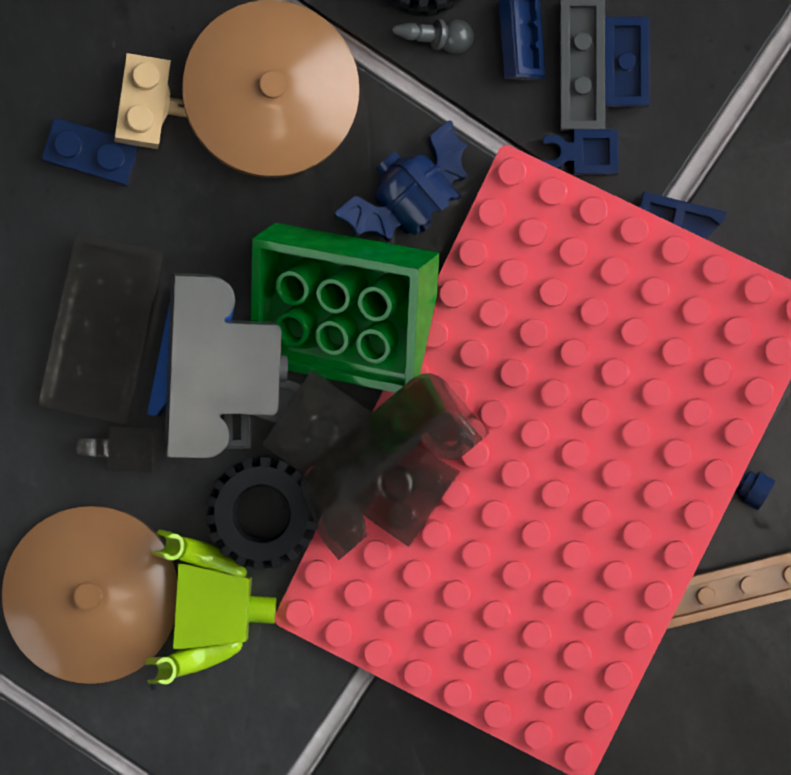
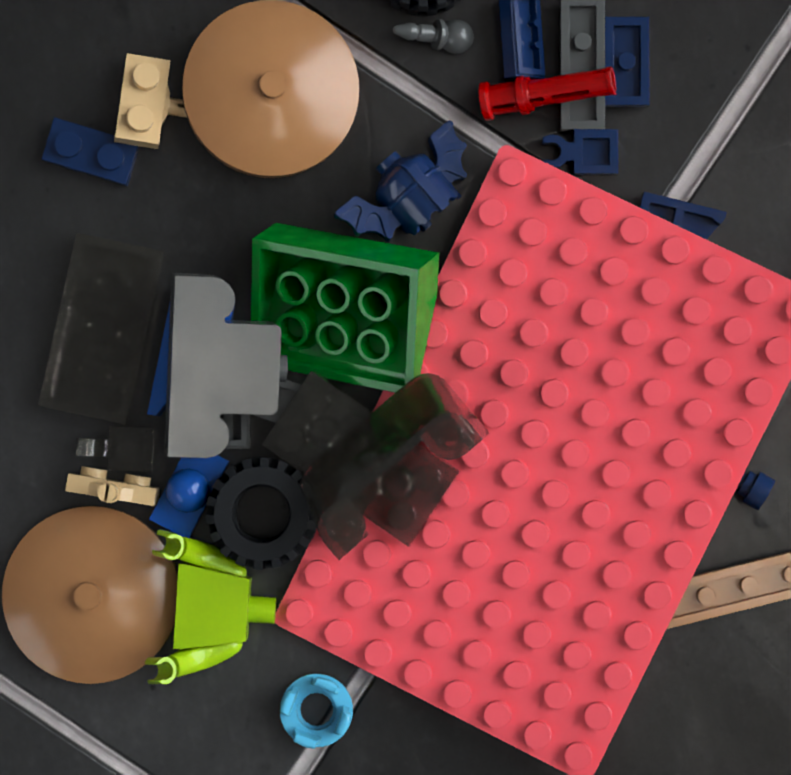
none -> tan plate [65,466,161,506]
none -> blue tile [149,455,230,538]
none -> medium azure piece [280,673,353,749]
none -> red pin [479,66,617,121]

